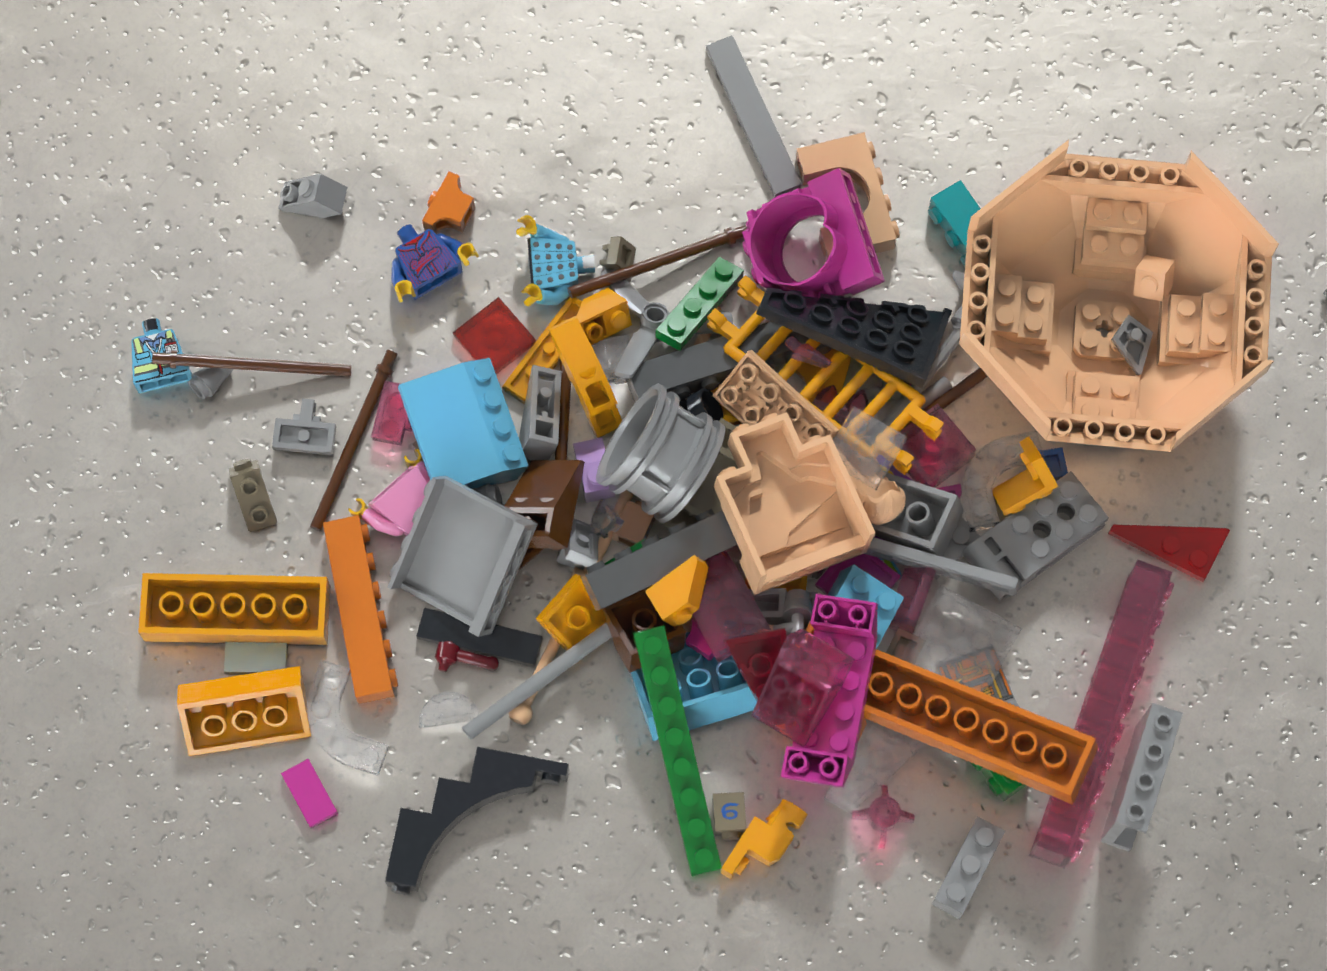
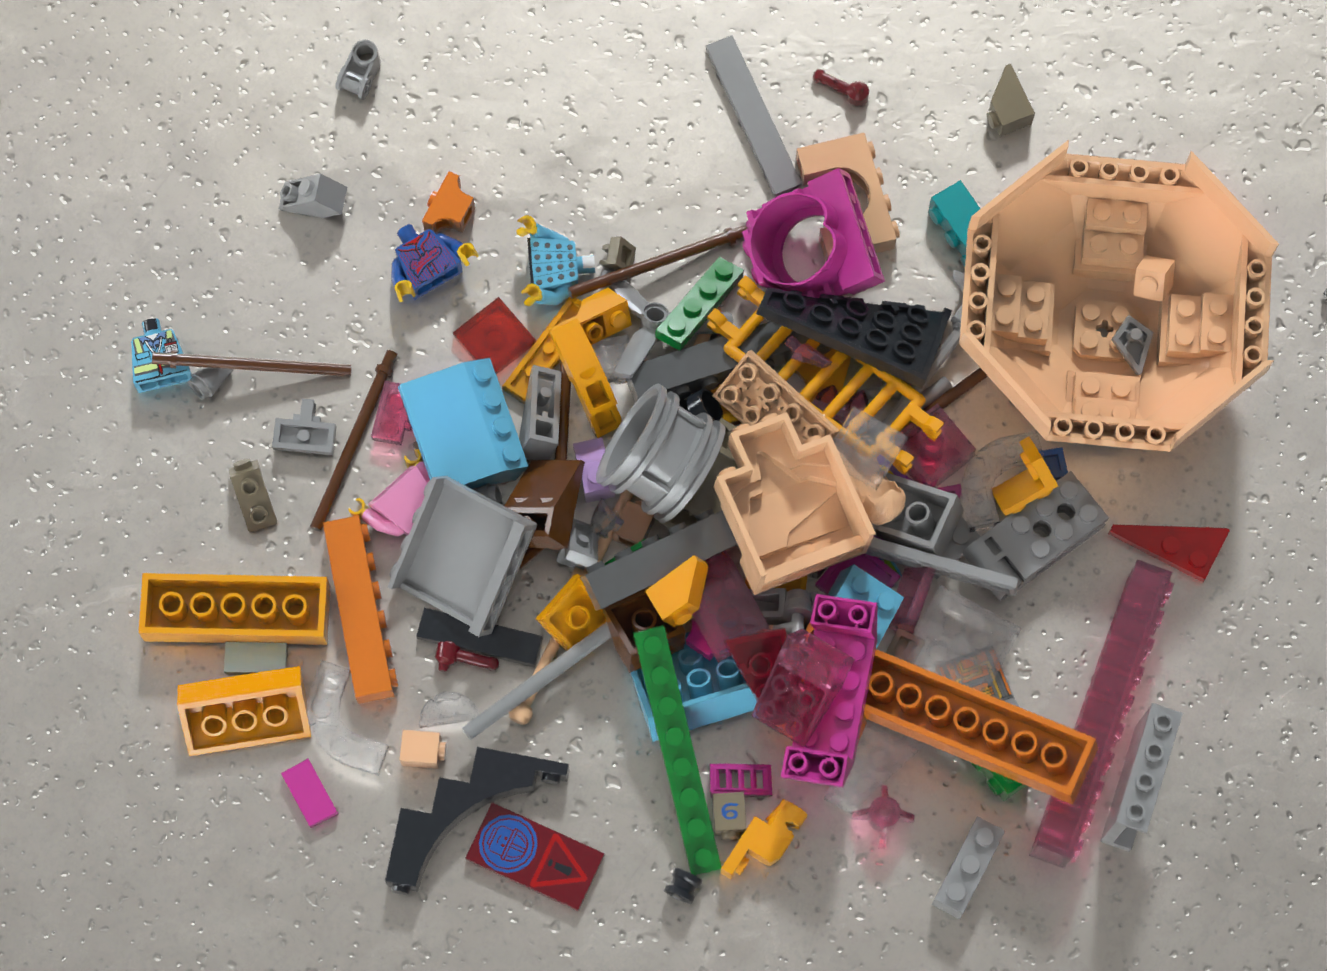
none -> light grey piece [335,40,381,100]
none -> light nougat brick [399,730,447,769]
none -> dark red tile [465,802,605,912]
none -> black wheel [664,868,702,904]
none -> dark pink slope [709,764,772,798]
none -> dark red piece [812,69,869,107]
none -> dark tan slope [986,64,1035,137]

